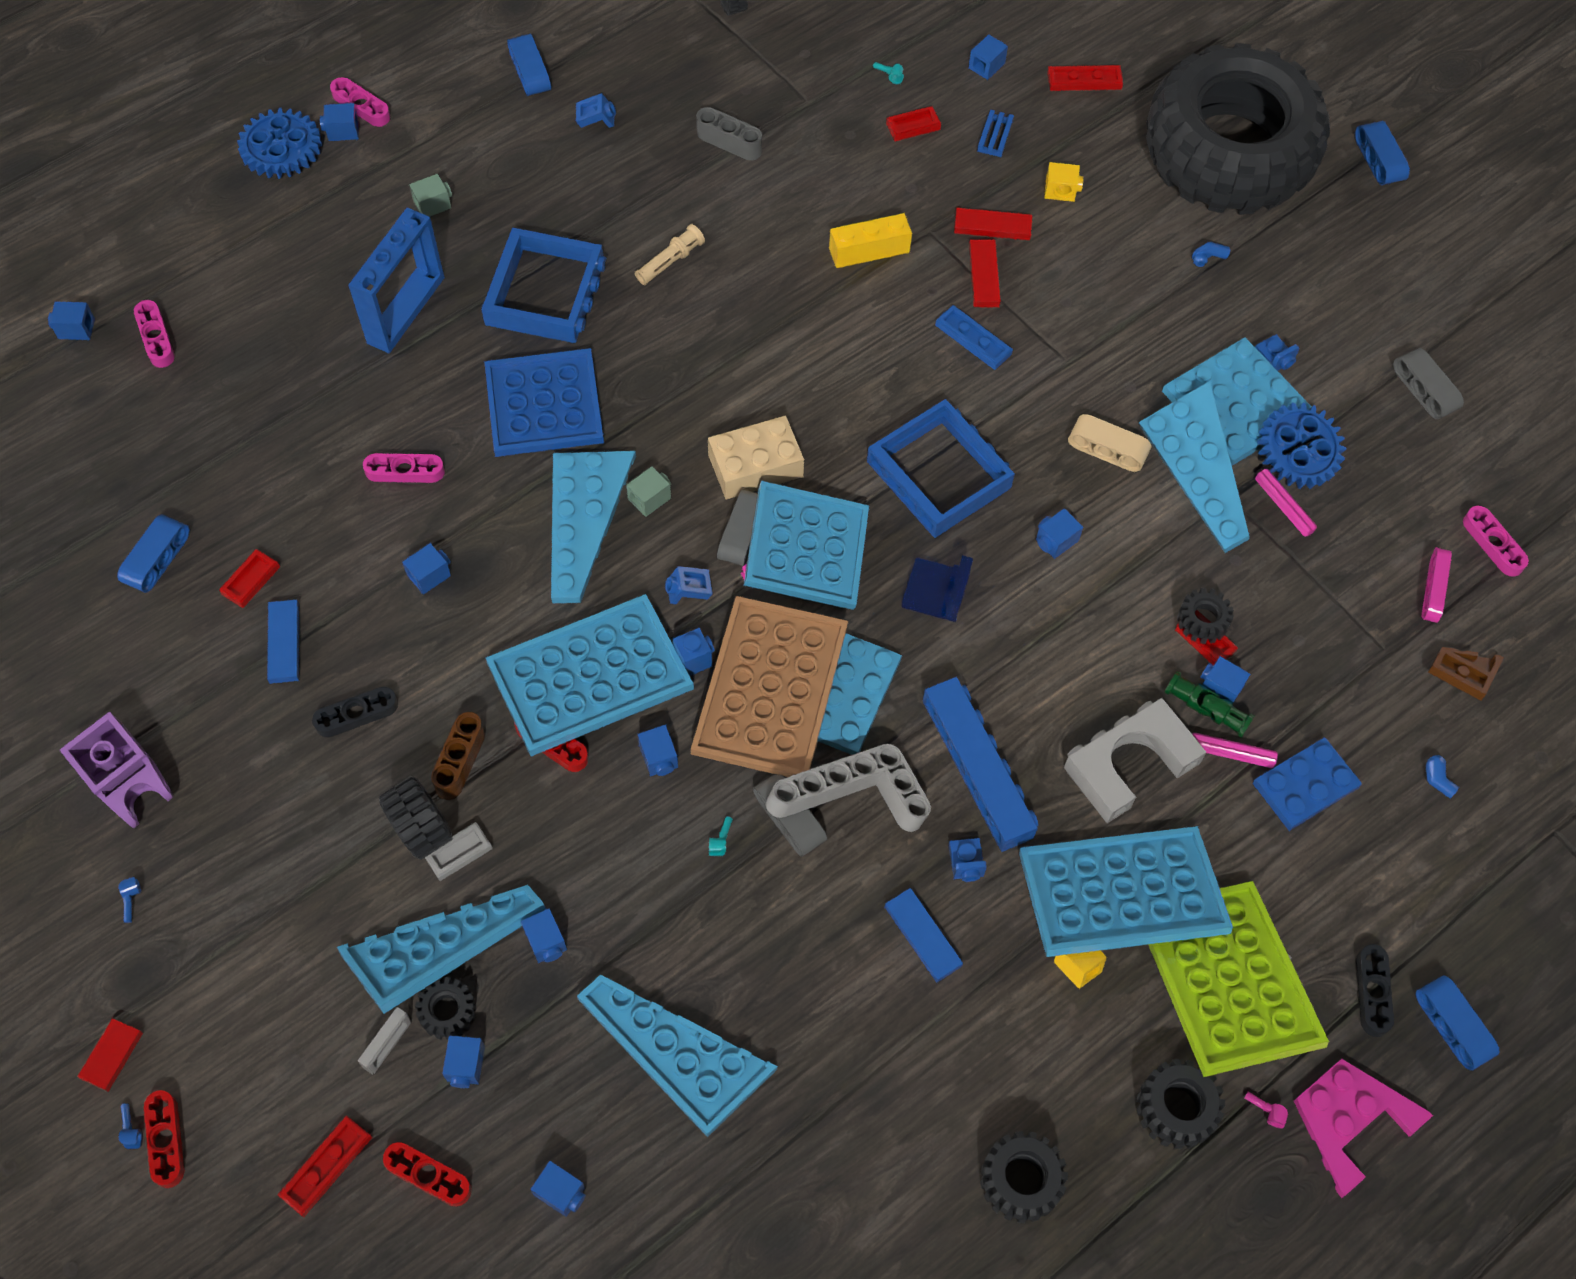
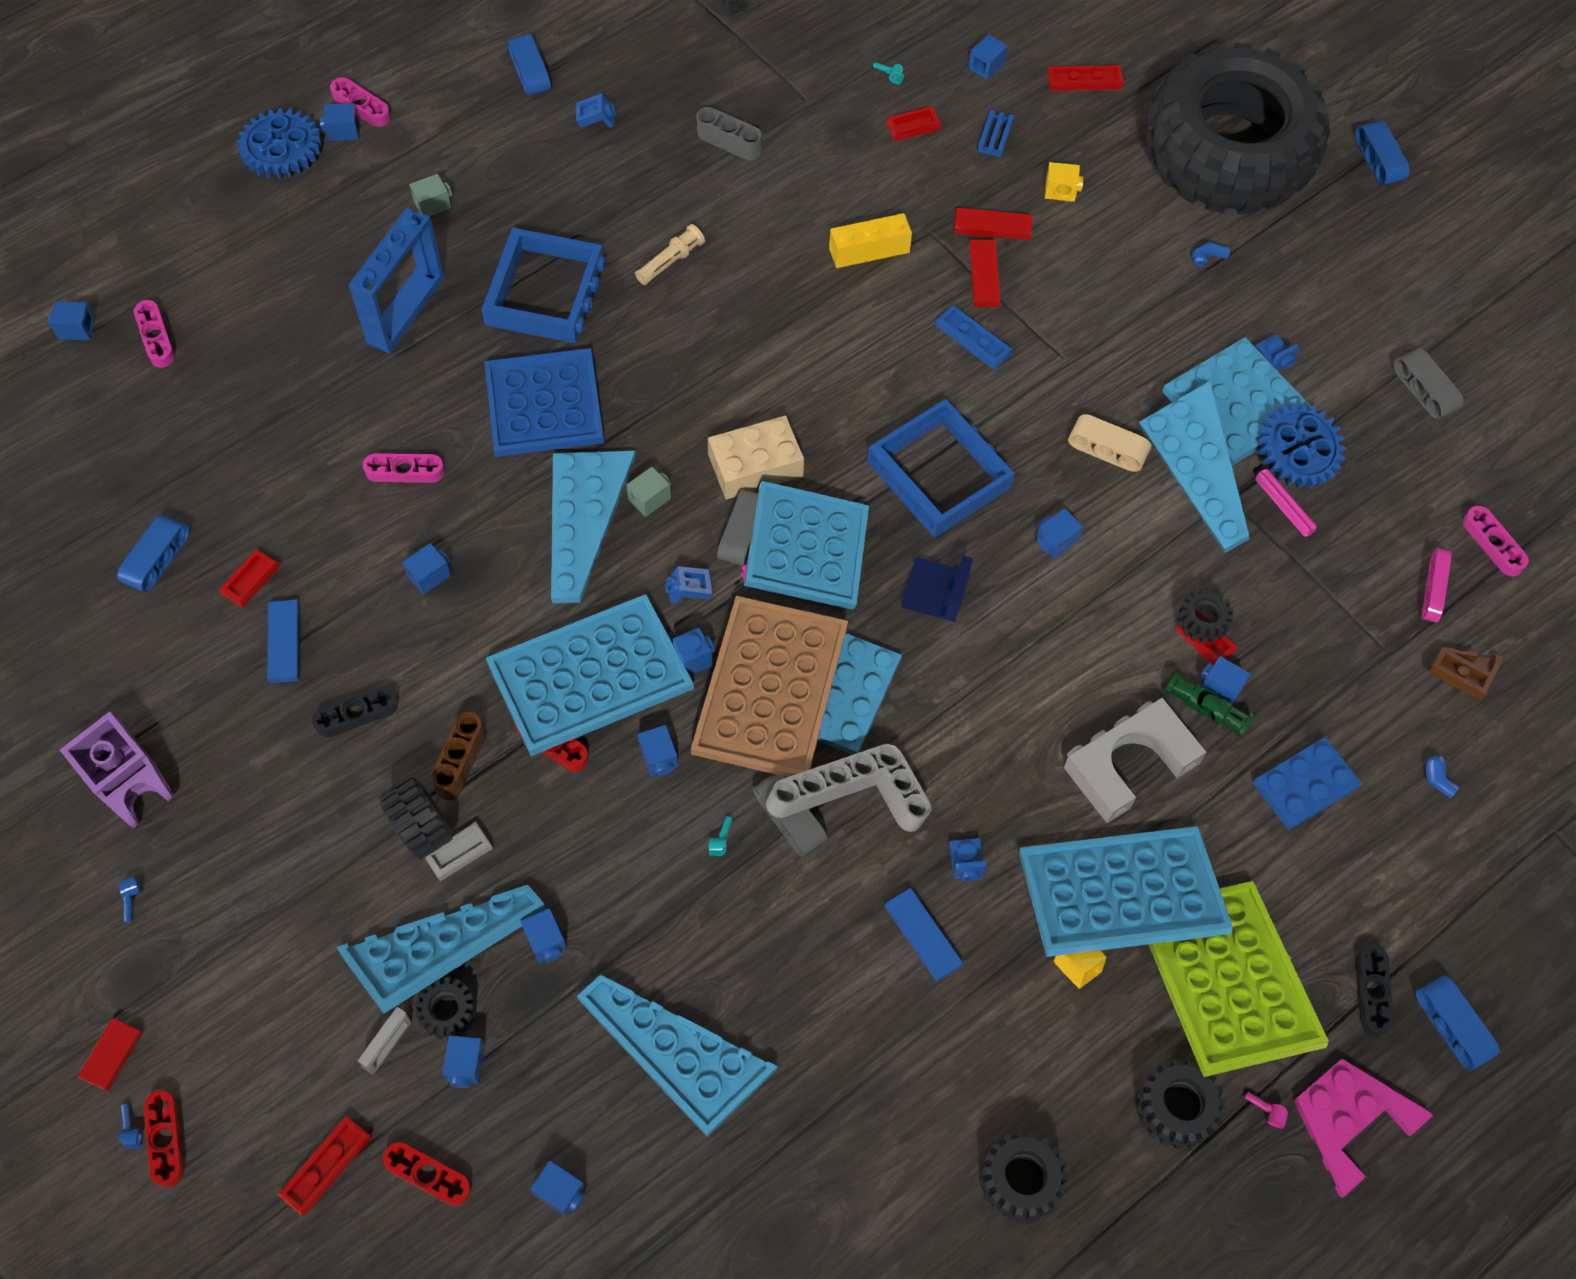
blue brick [923,677,1038,852] -> none
dark pink axle [1192,732,1278,768] -> none

